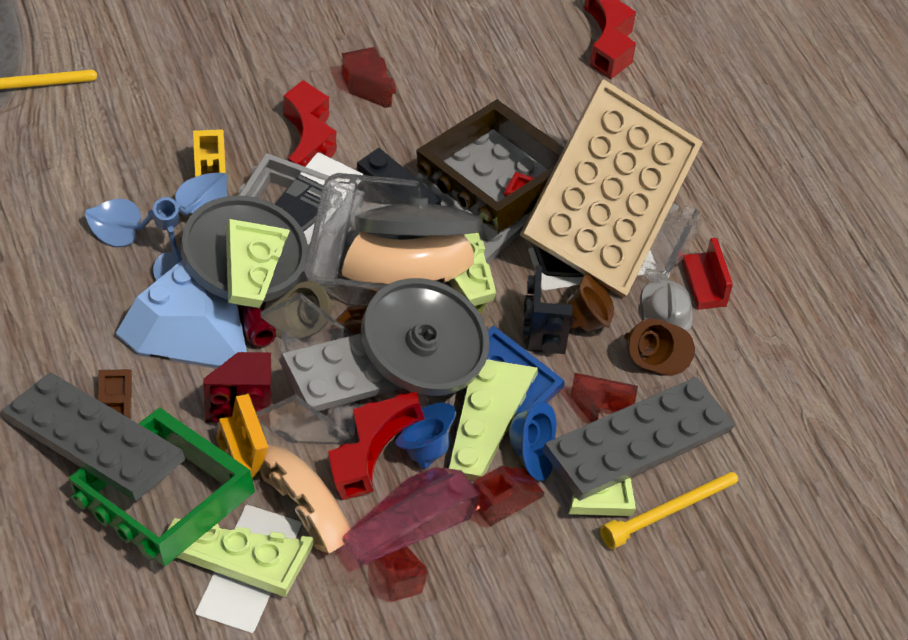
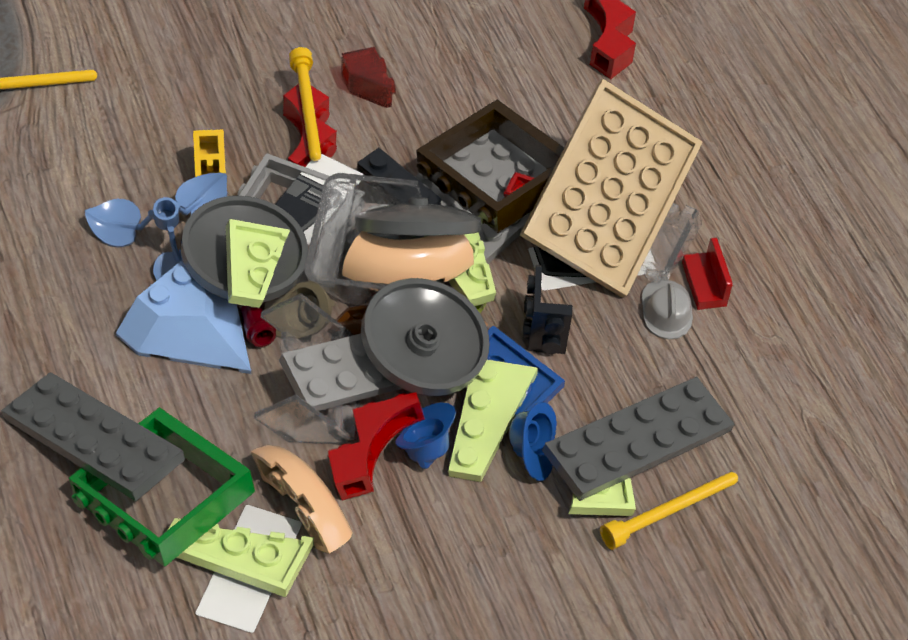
reddish brown slope [97,369,132,419] -> none
dark red slope [203,352,271,423] -> none
light orange slope [216,394,269,478] -> none
clear pink wedge [342,467,480,565] -> none
clear red slope [373,544,428,602] -> none
clear red slope [471,466,545,527] -> none
reddish brown piece [567,274,614,332] -> none
clear red slope [570,373,638,423] -> none
reddish brown piece [624,318,695,375] -> none
none -> yellow piece [289,47,321,161]

